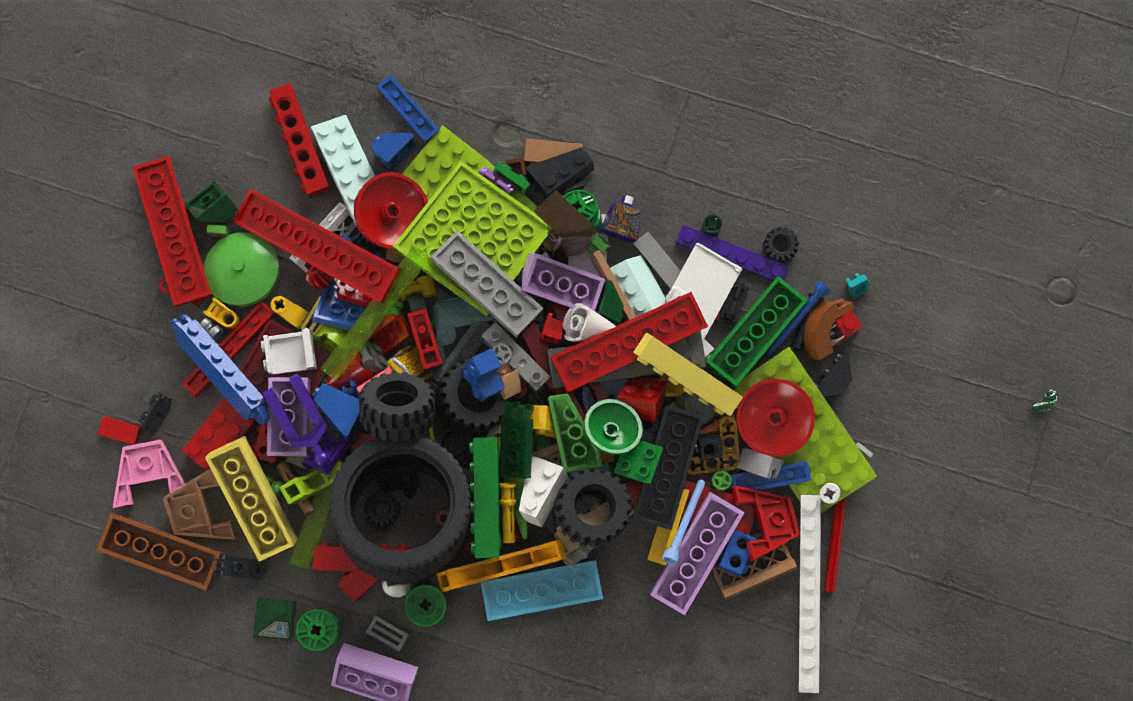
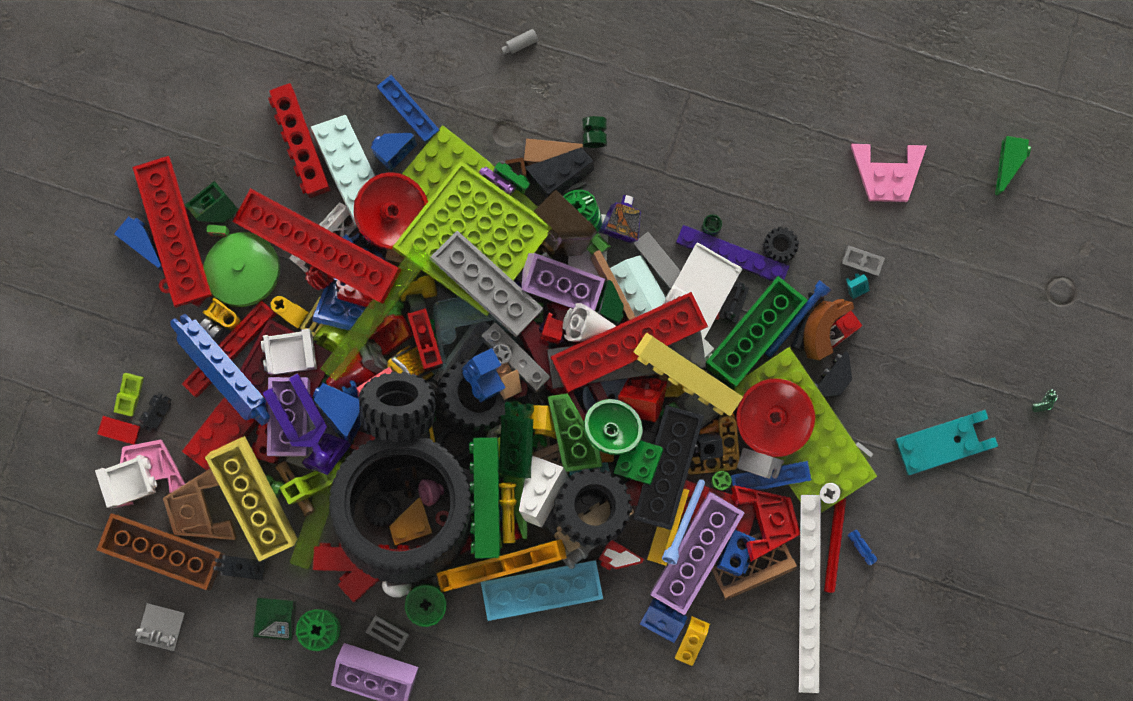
none -> white panel [95,455,157,508]
none -> lime slope [114,373,144,417]
none -> blue slope [115,216,163,271]
none -> light grey hinge [136,603,185,651]
none -> light orange wing [389,497,432,545]
none -> bright pink brick [418,479,444,506]
none -> light grey cylinder [501,29,539,55]
none -> dark green wheel [582,116,607,148]
none -> slope [598,540,644,571]
none -> blue bracket [640,598,687,643]
none -> yellow bracket [675,616,710,666]
none -> light grey hinge [842,245,885,276]
none -> blue axle [848,530,877,565]
none -> bright pink wing [851,144,927,202]
none -> teal hinge [895,410,998,476]
none -> green slope [995,136,1031,196]

